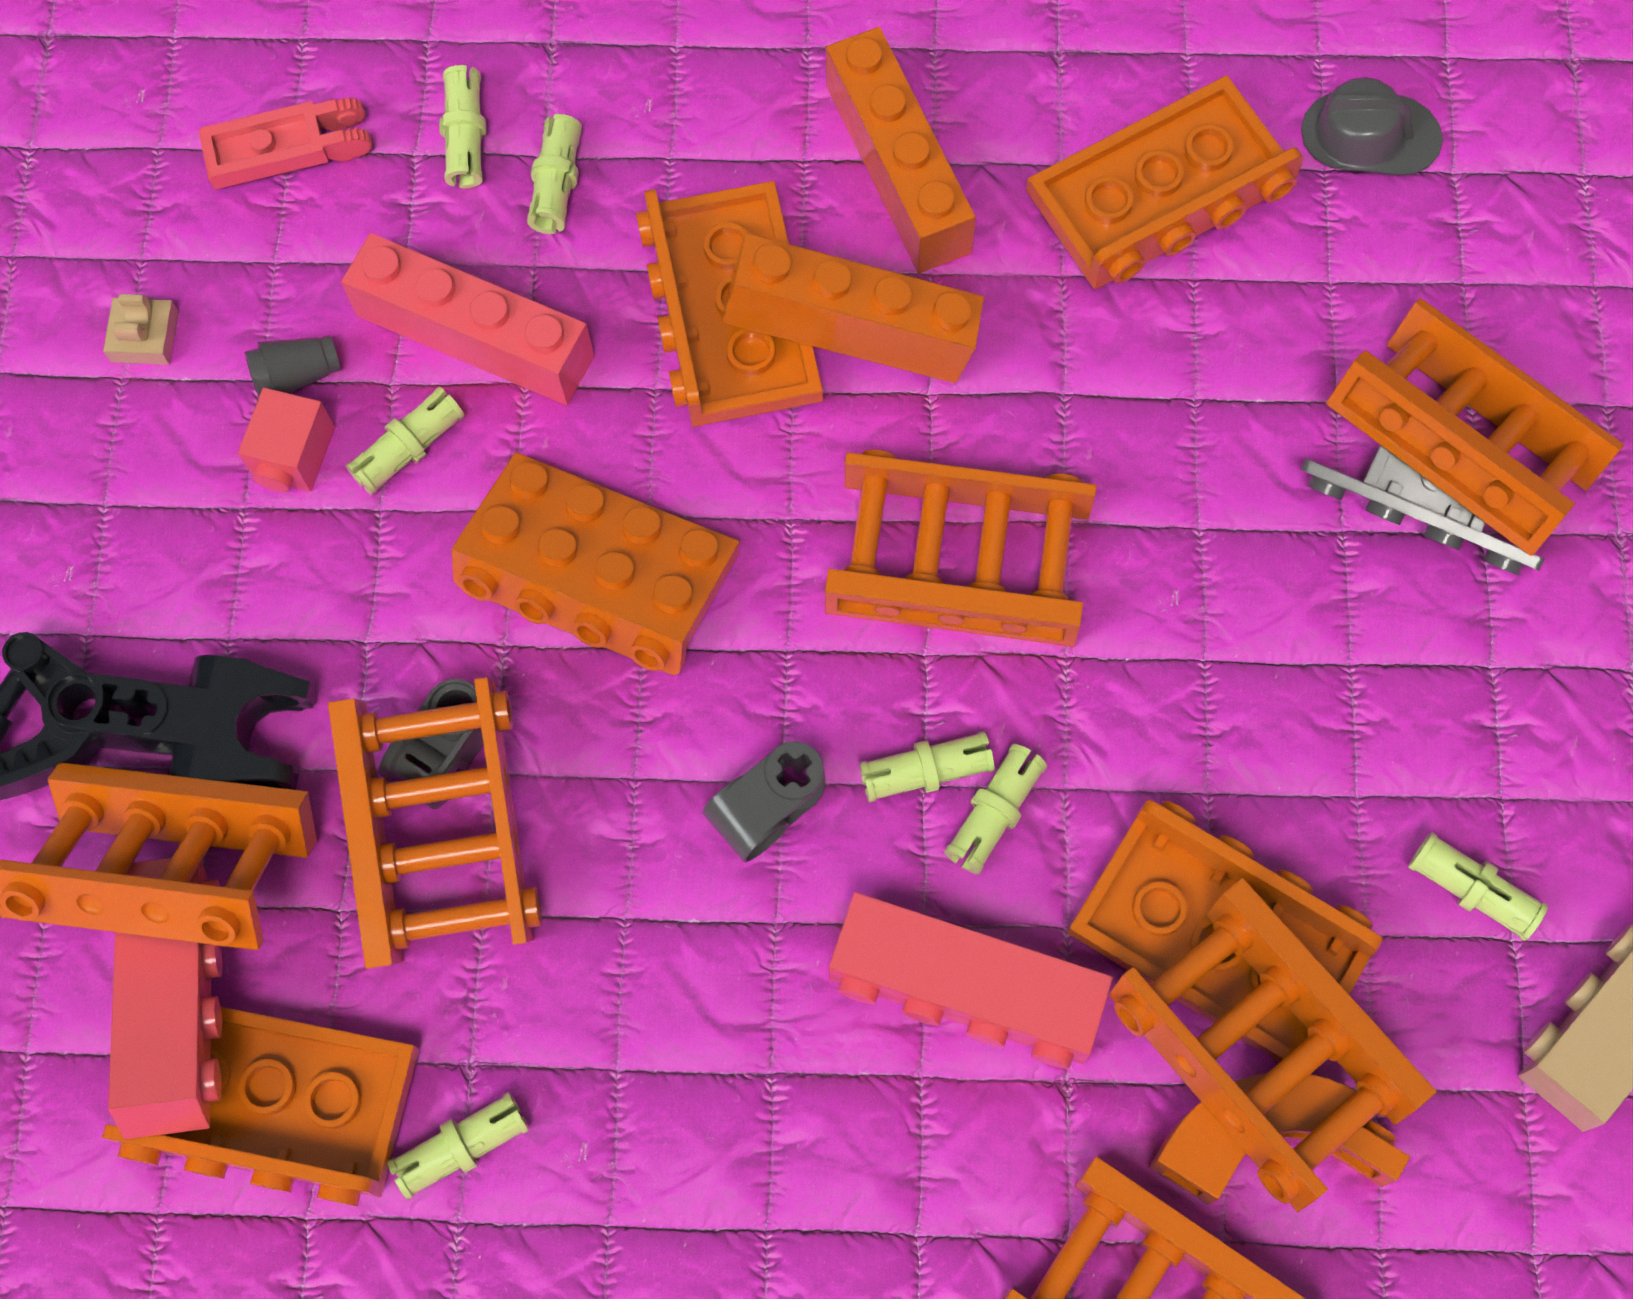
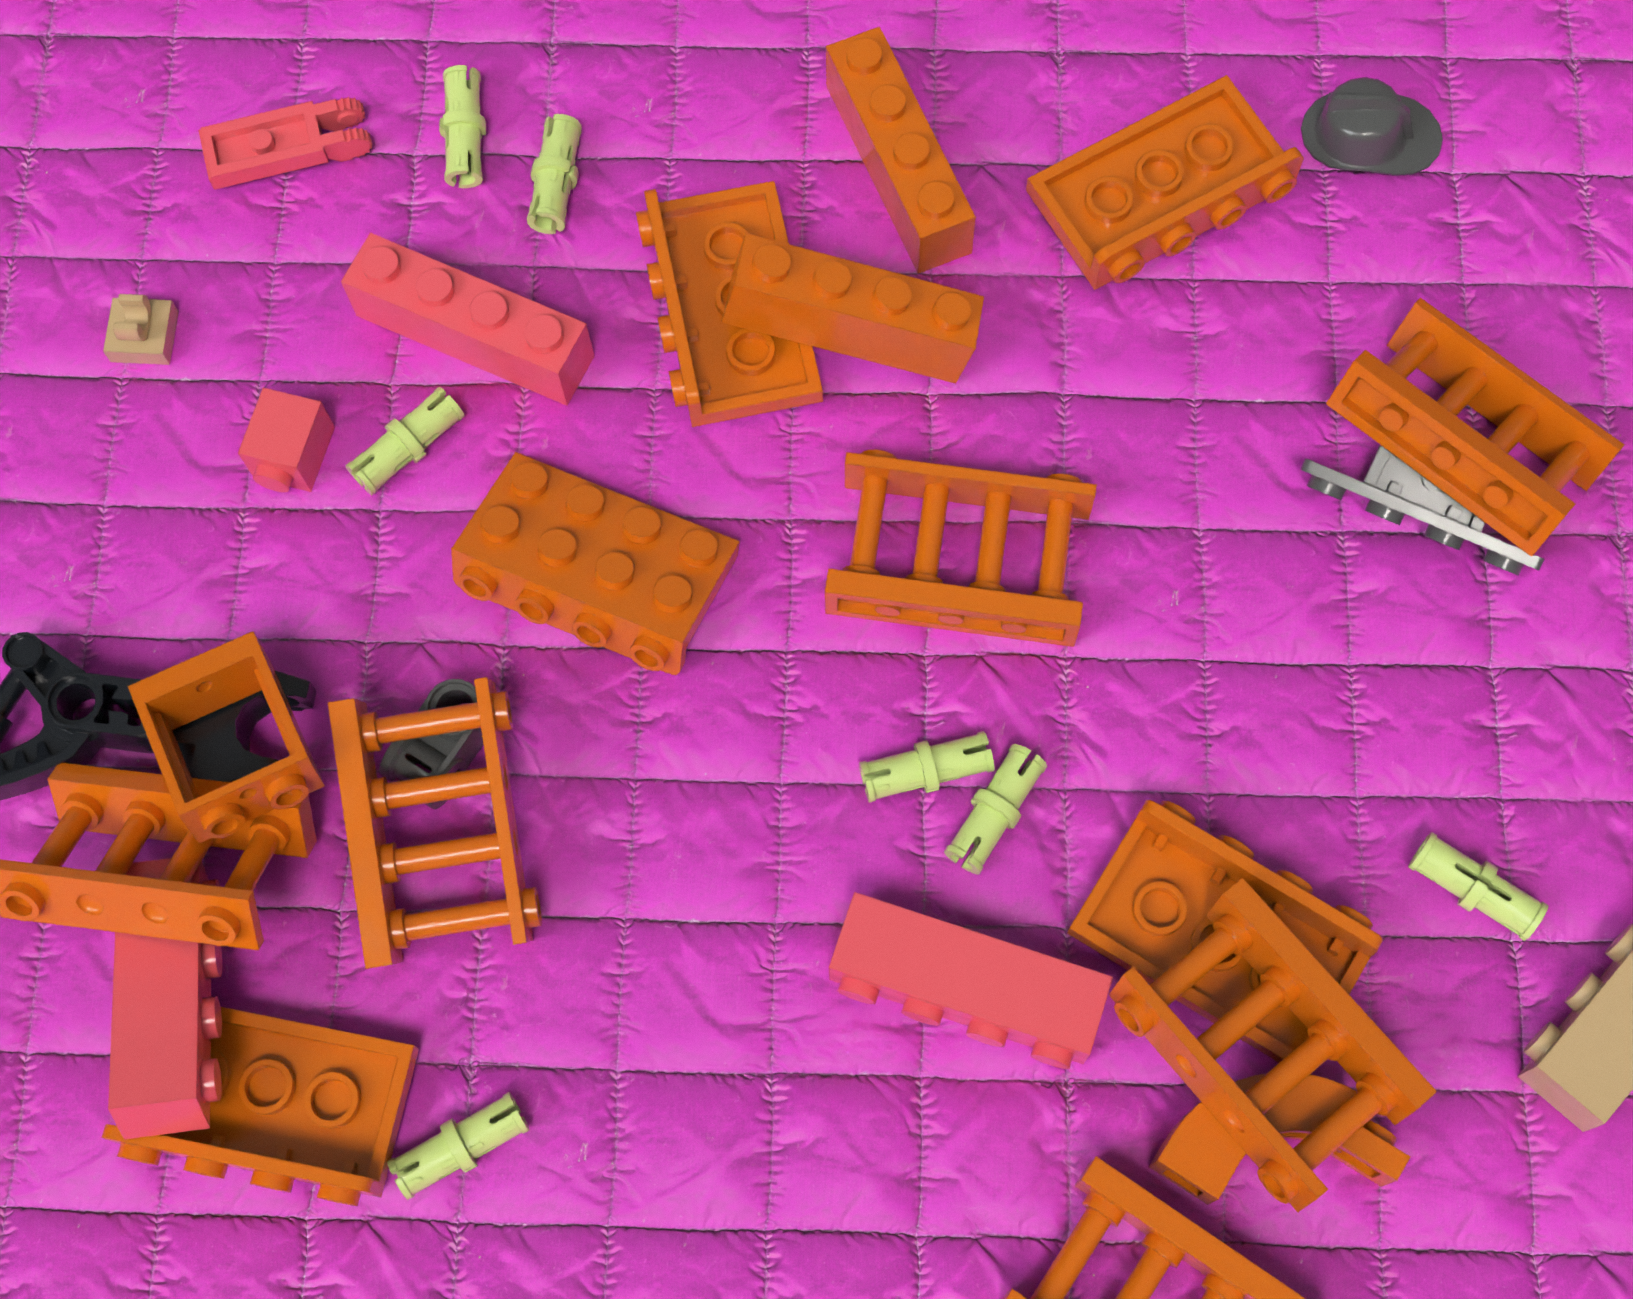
dark grey cone [244,335,340,398] -> none
dark grey piece [702,741,825,863] -> none
none -> orange window [128,631,324,844]

